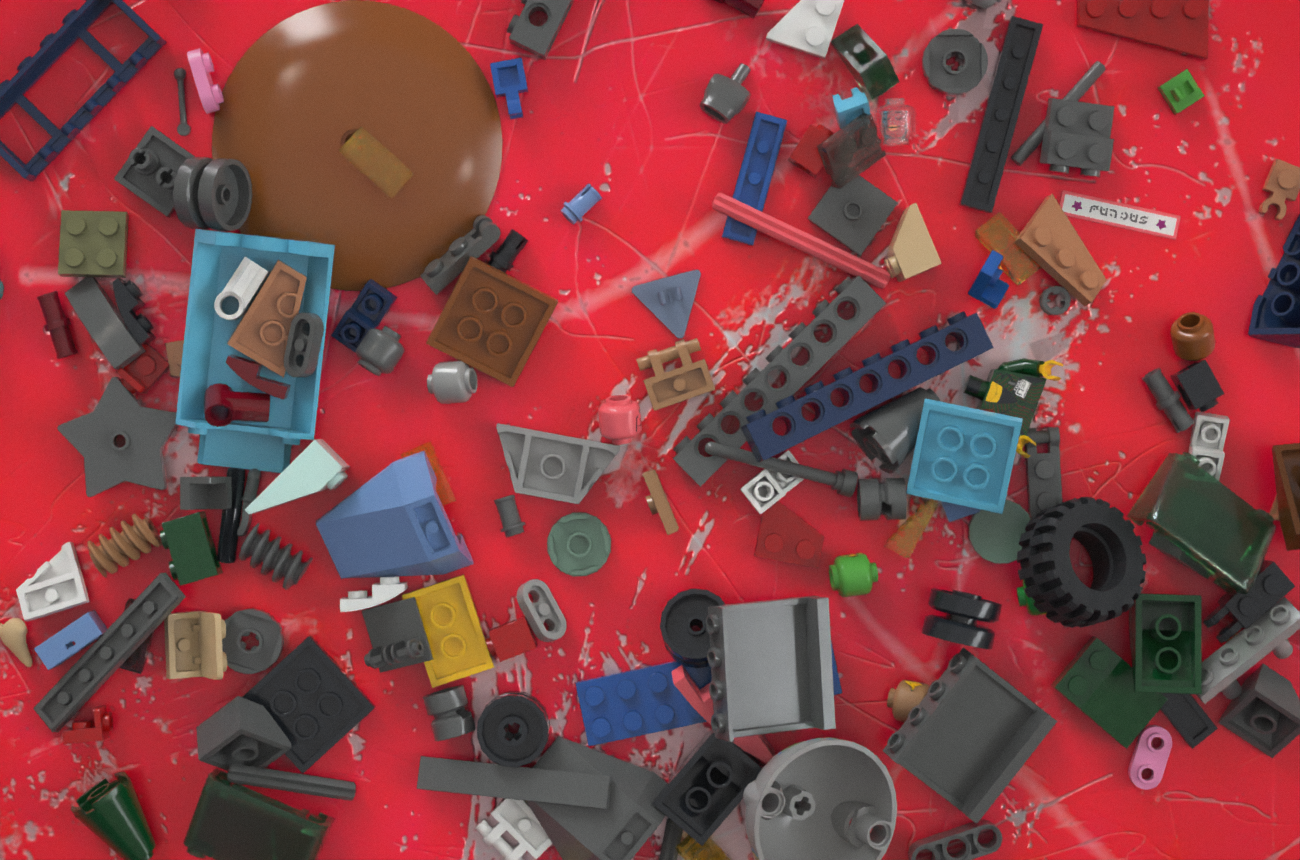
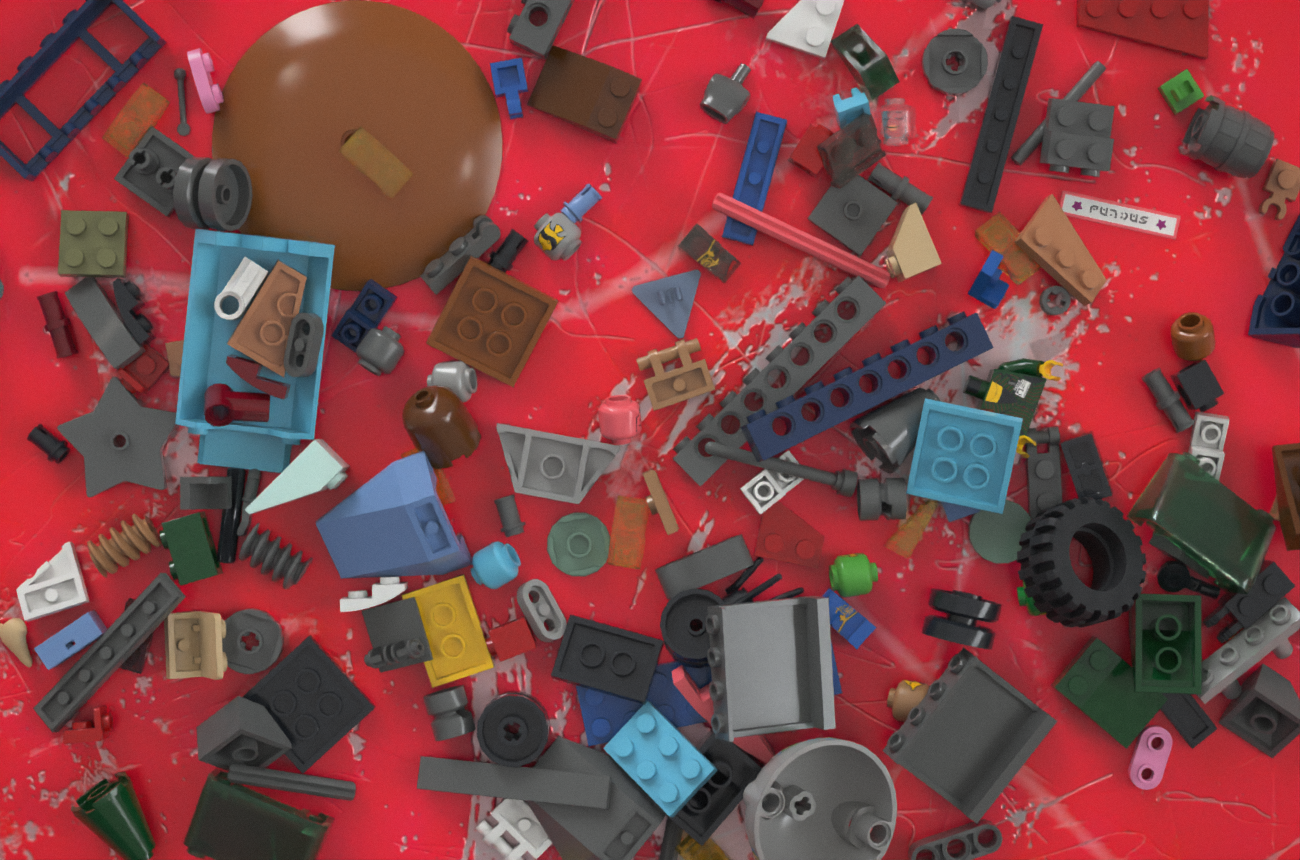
none -> black pin [27,424,71,464]
none -> slope [102,83,170,158]
none -> reddish brown cylinder [402,385,481,469]
none -> medium azure head [471,541,521,589]
none -> reddish brown slope [527,45,642,143]
none -> light grey head [534,212,582,261]
none -> black plate [551,615,664,705]
none -> medium azure plate [603,701,718,818]
none -> slope [608,495,650,569]
none -> dark grey beam [655,534,754,600]
none -> clear smoke leg [678,223,741,284]
none -> black plant [722,557,804,604]
none -> blue leg [821,588,876,649]
none -> dark grey pin [868,162,933,215]
none -> black hinge [1060,431,1113,500]
none -> black plate [1157,561,1220,599]
none -> dark grey piece [1181,95,1274,179]

